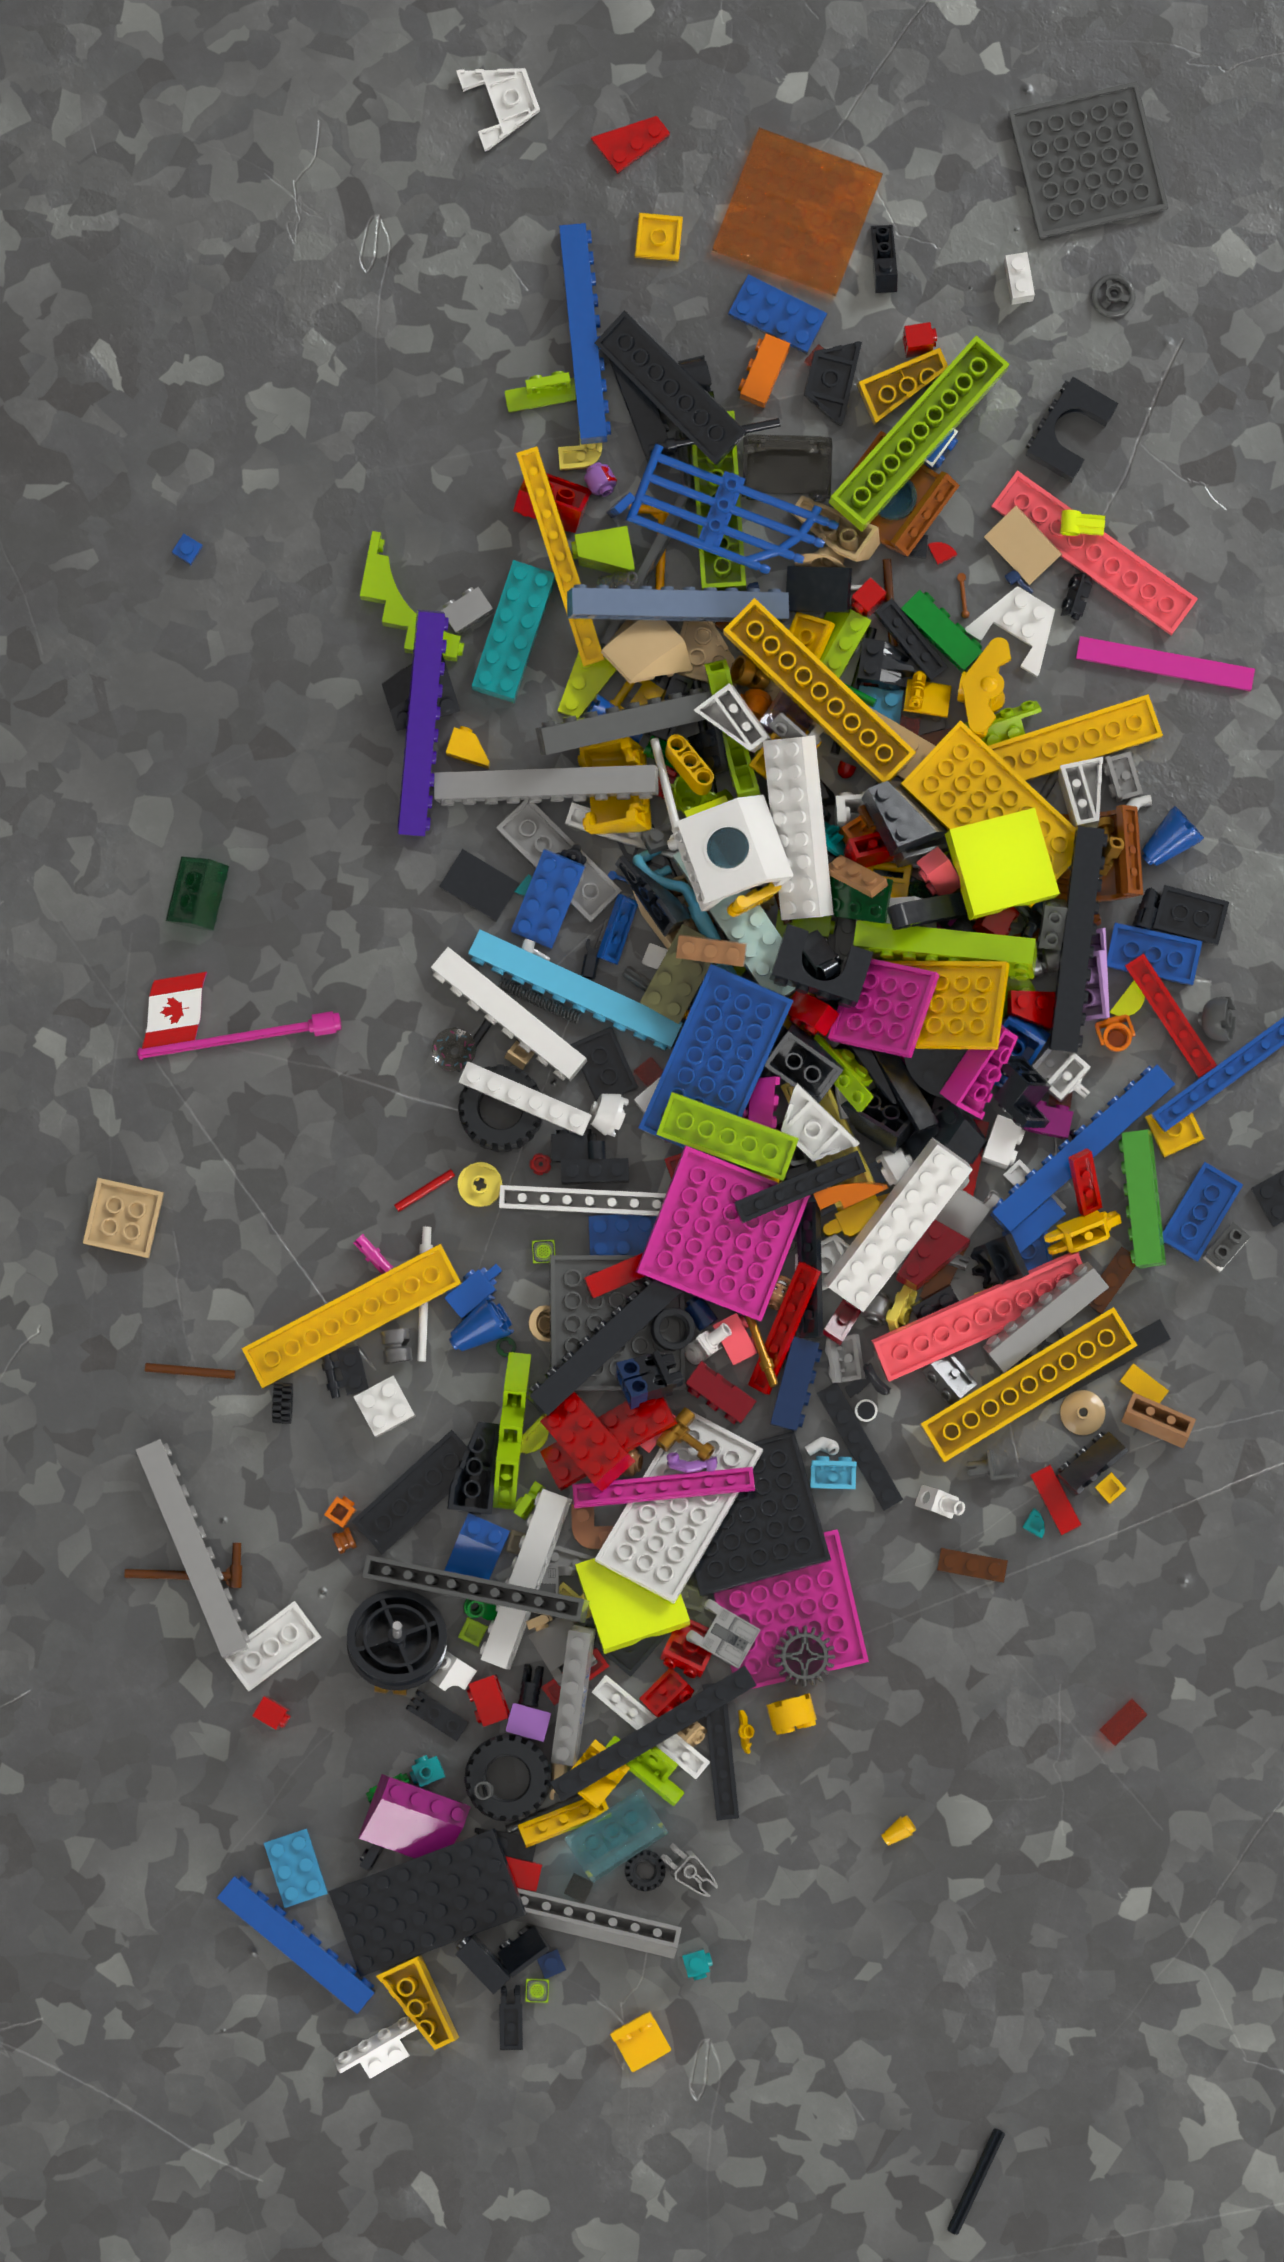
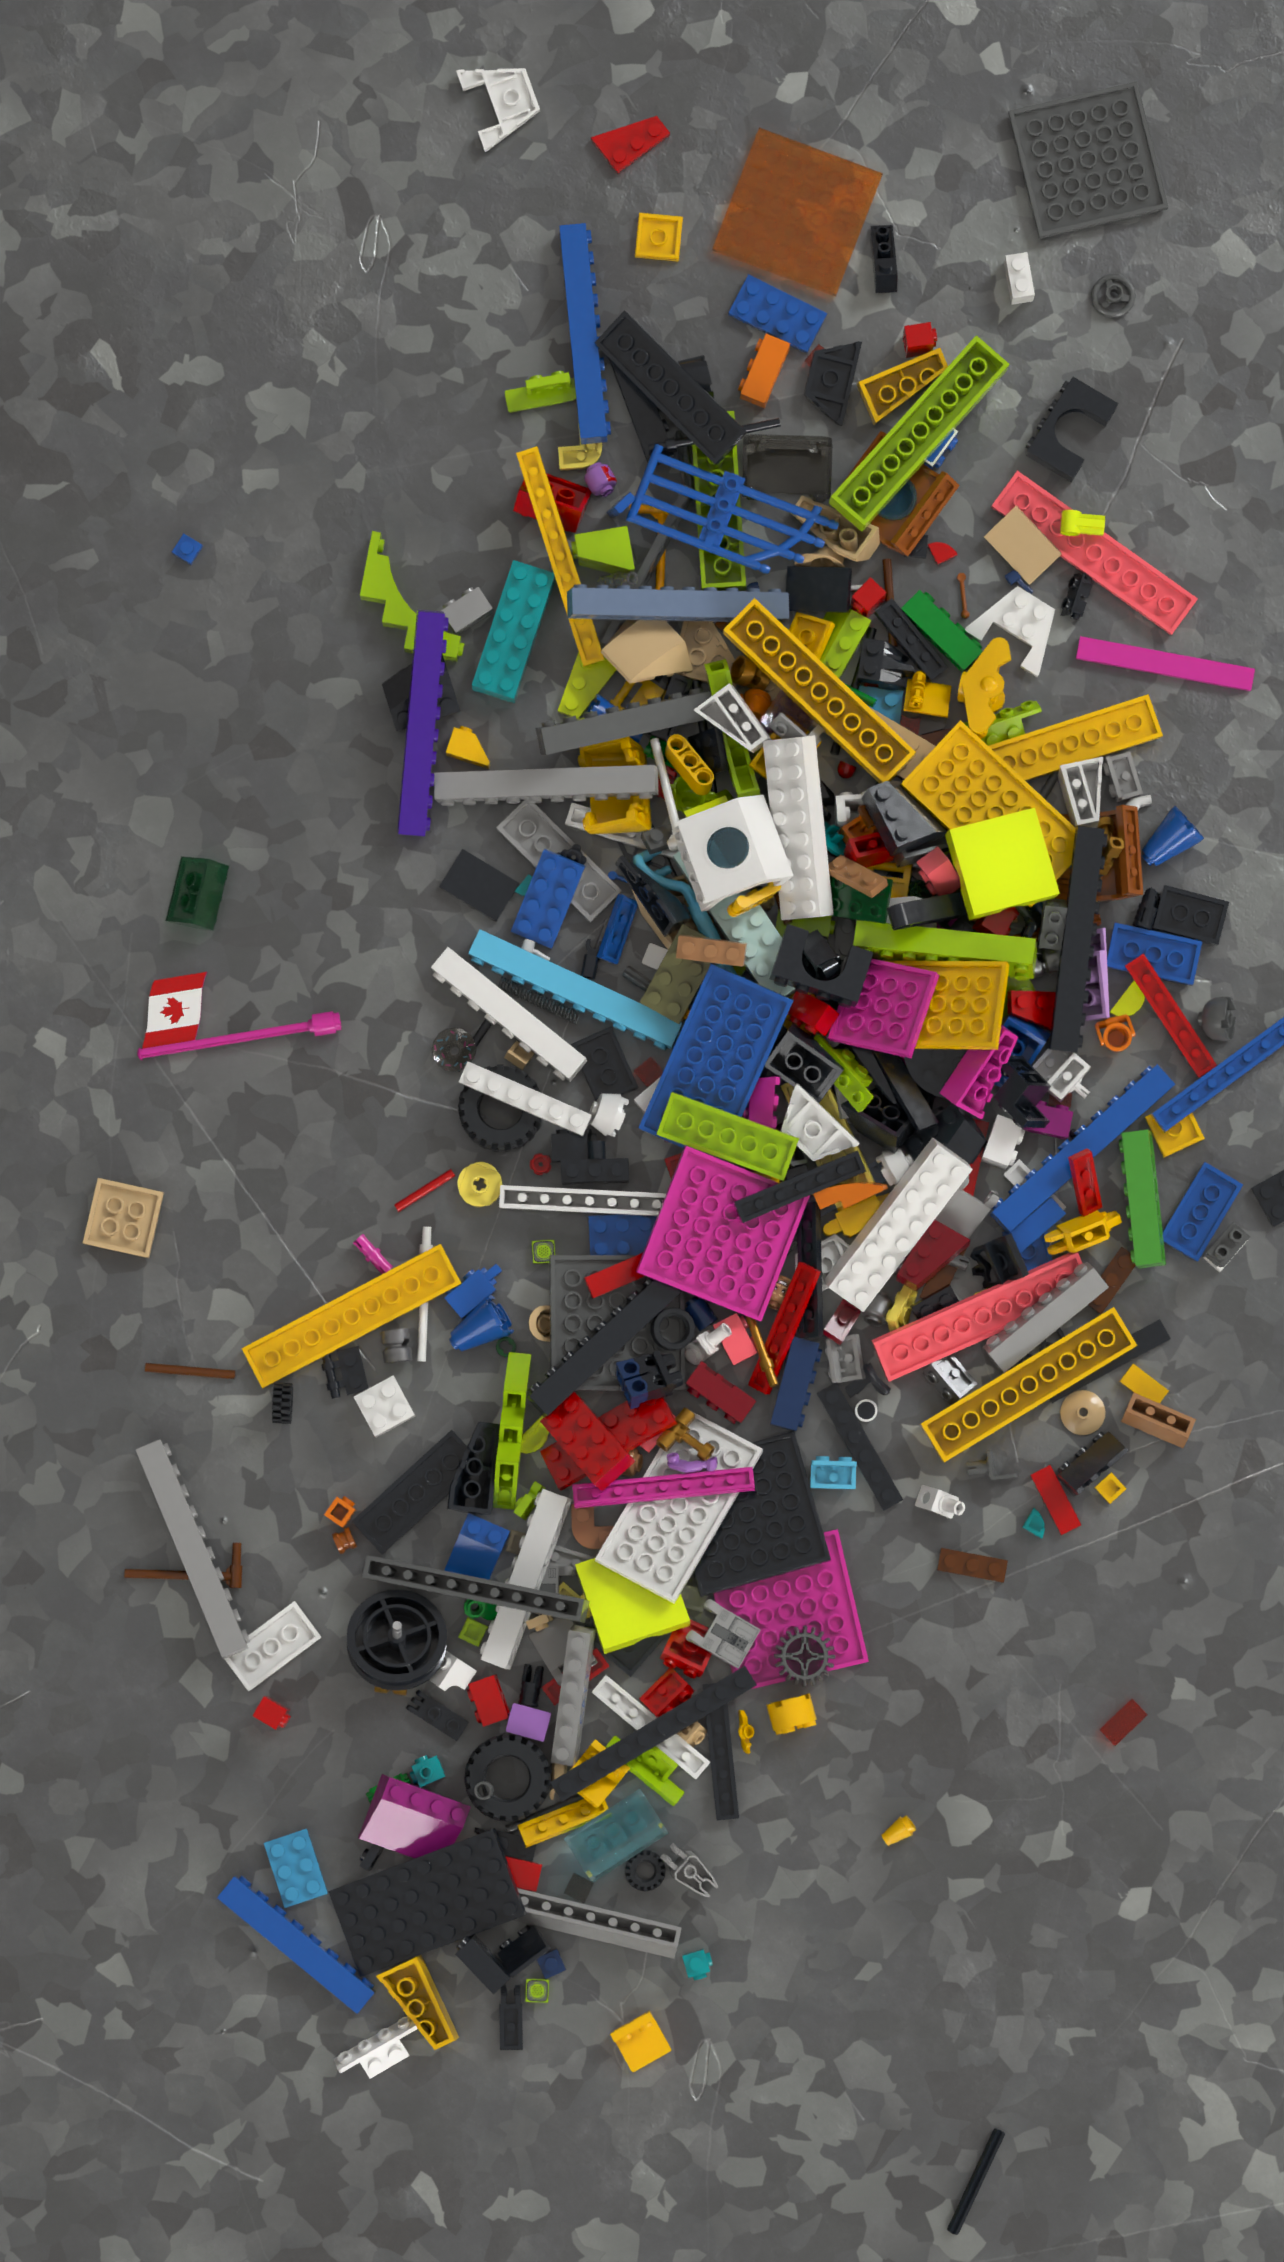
white arm [805,1437,839,1456] -> none

